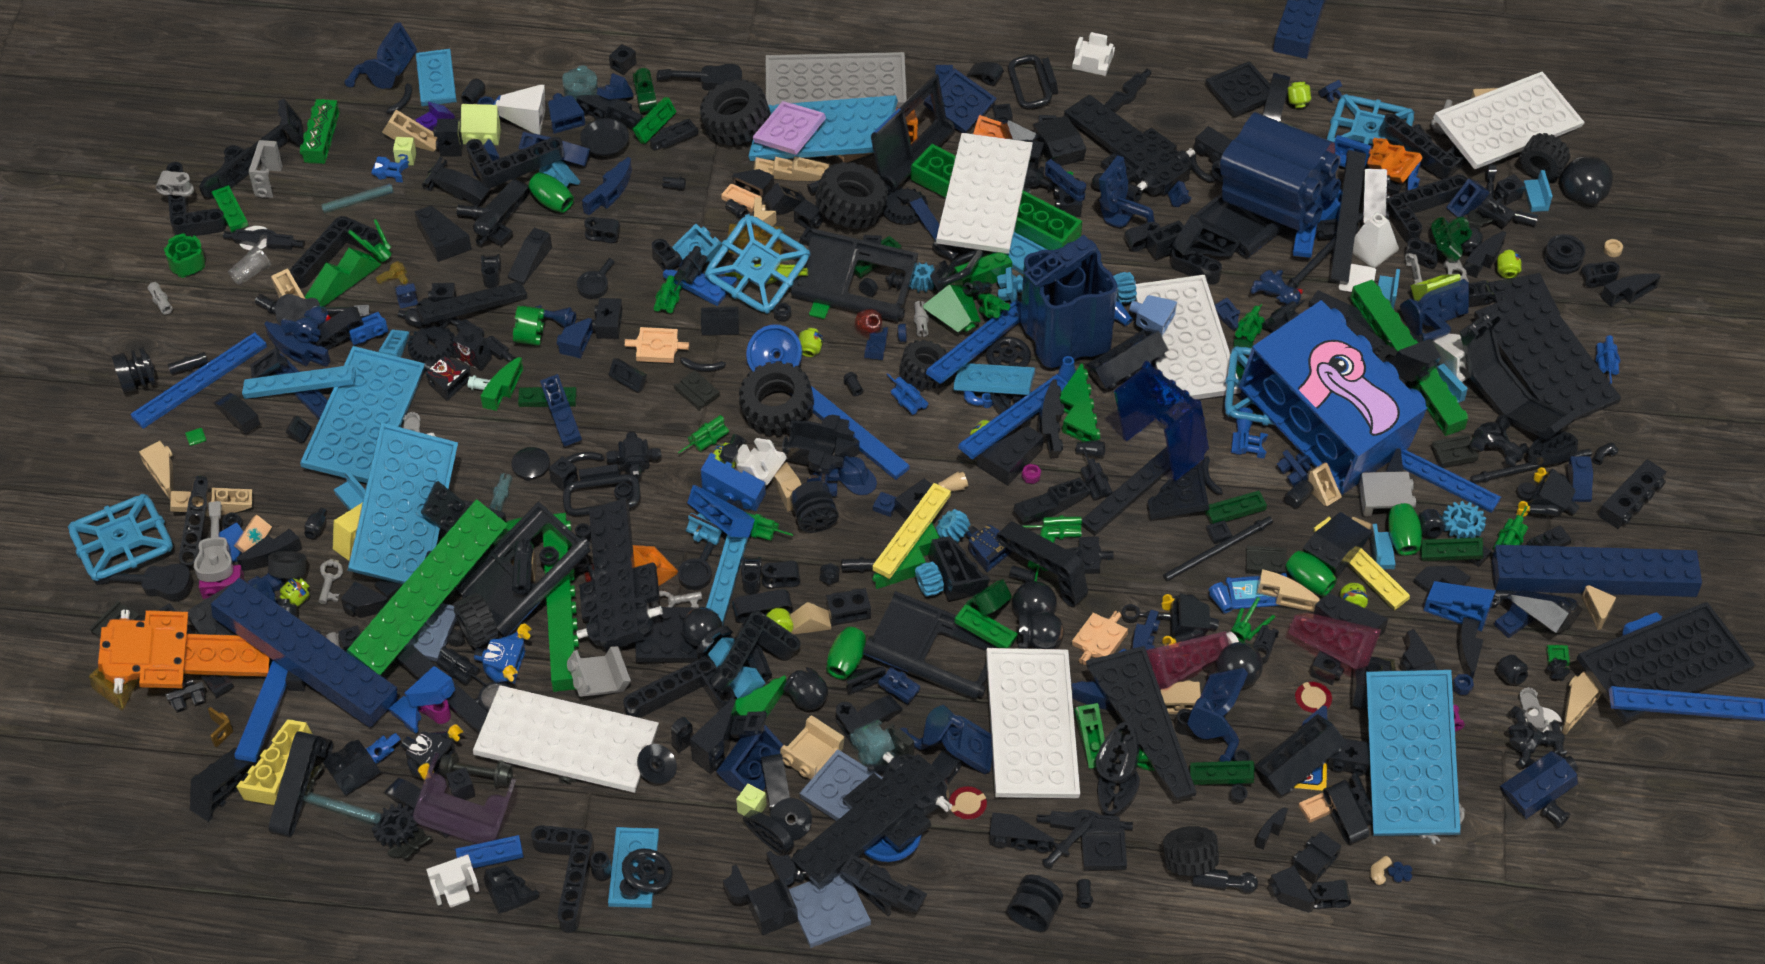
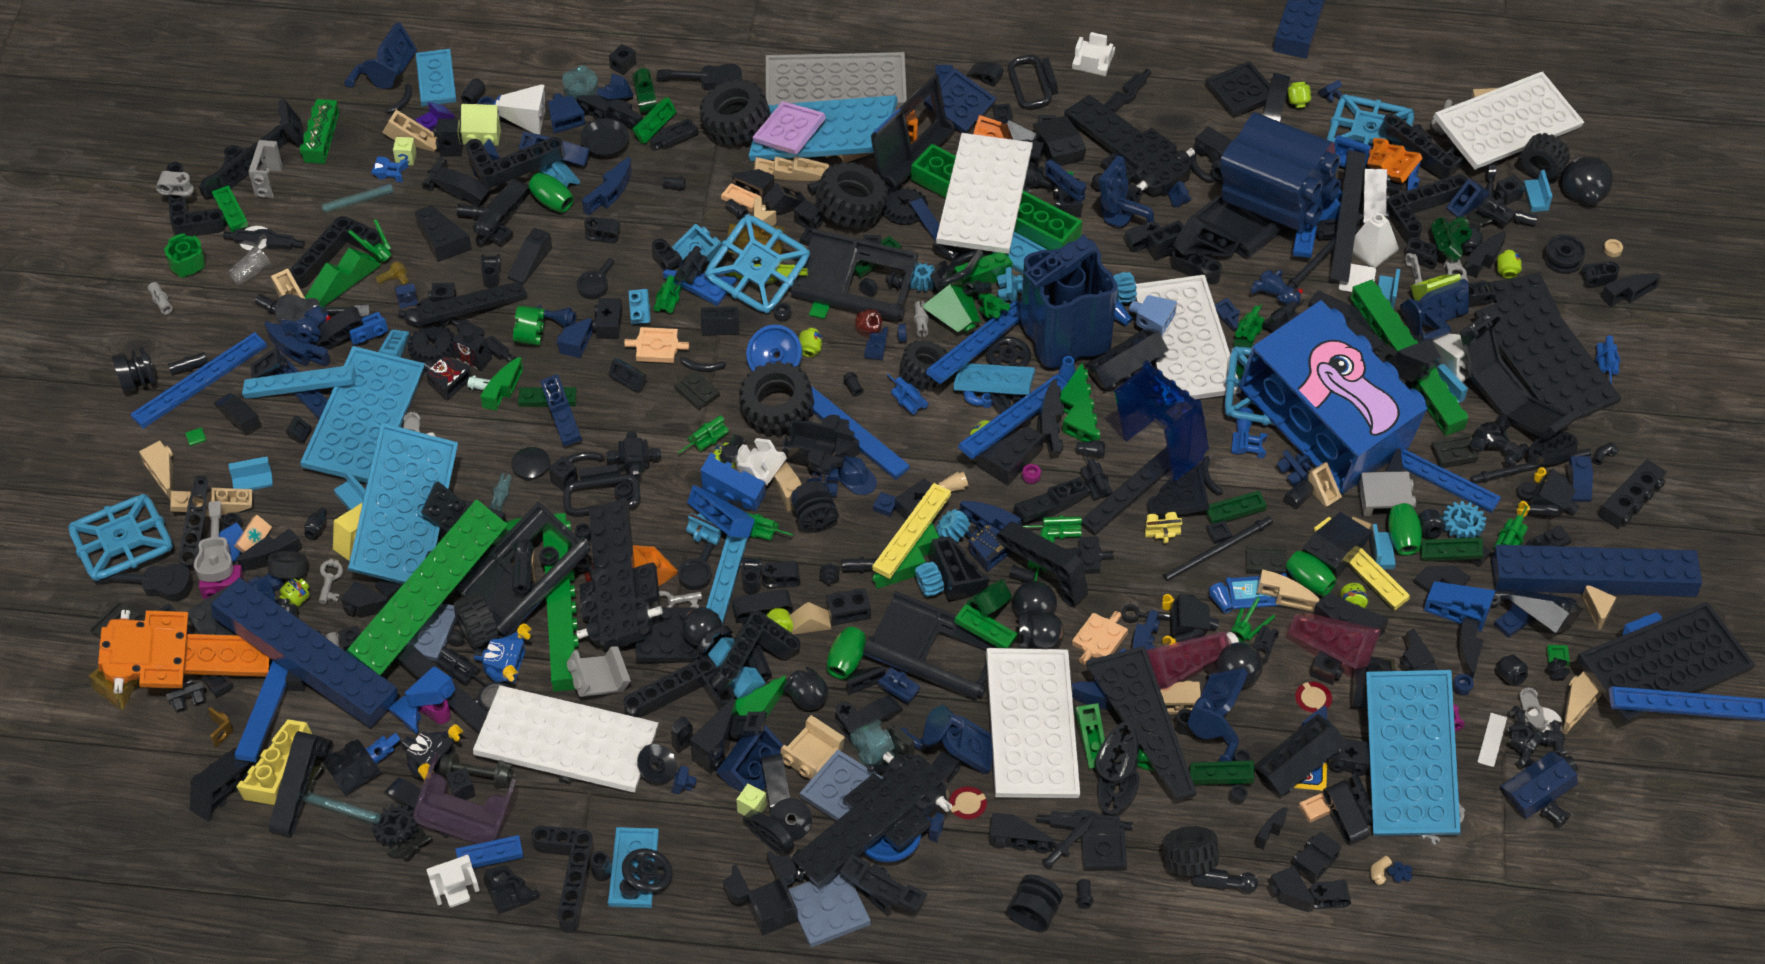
none -> dark azure panel [228,456,273,490]
none -> dark azure hips [629,289,651,324]
none -> dark blue tile [671,765,697,795]
none -> dark blue tile [925,812,945,843]
none -> dark blue slope [960,501,1021,530]
none -> light yellow hips [1145,512,1182,544]
none -> white sticker [1478,713,1507,767]

